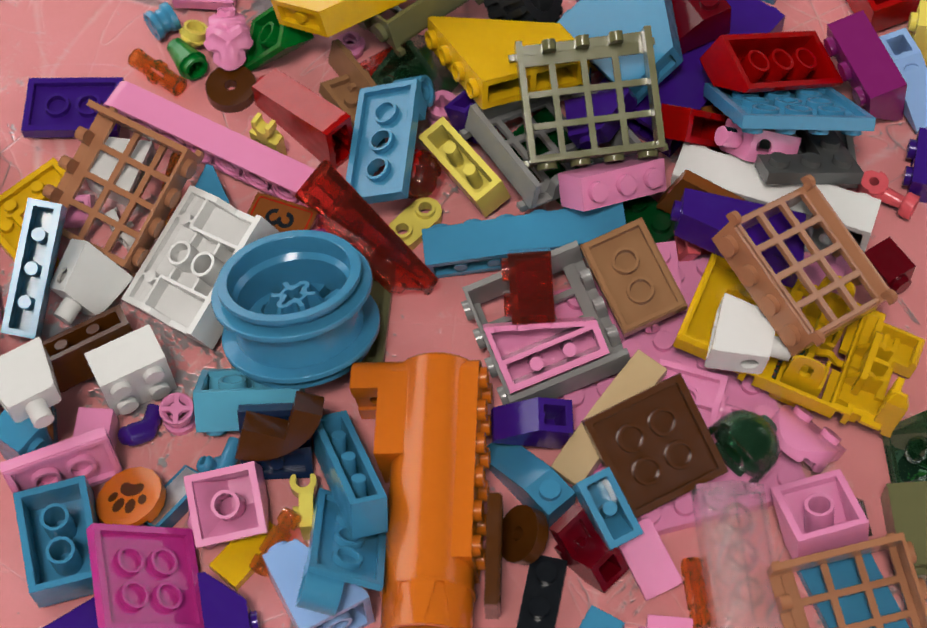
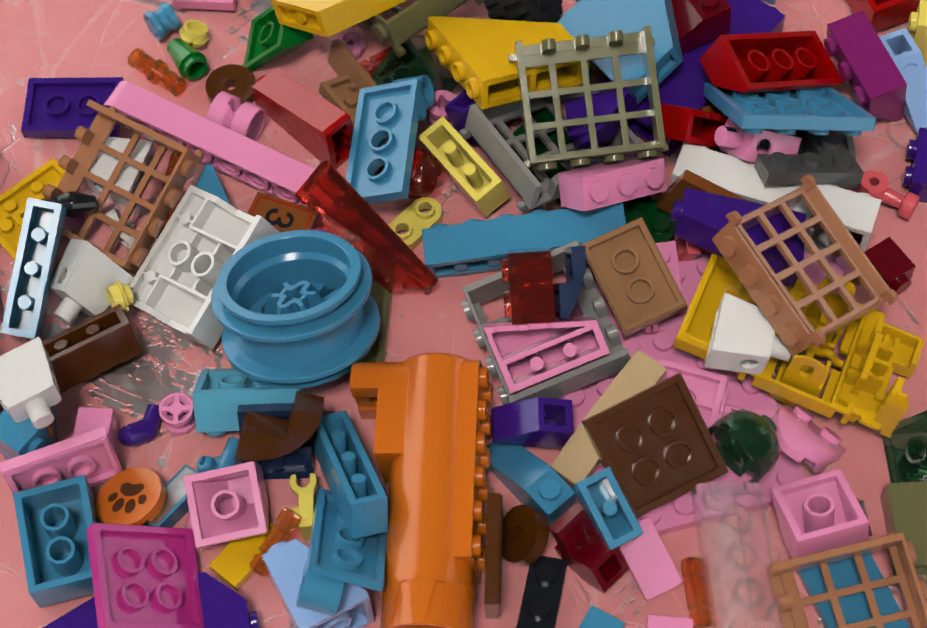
white brick [84,324,177,416] -> none
bright pink head [203,7,254,71] -> none
light yellow plate [249,112,287,155] -> none
none -> black piece [43,191,98,218]
none -> light yellow plate [106,281,134,313]
none -> bright pink wheel [206,91,266,141]
none -> dark blue slope [553,246,586,319]

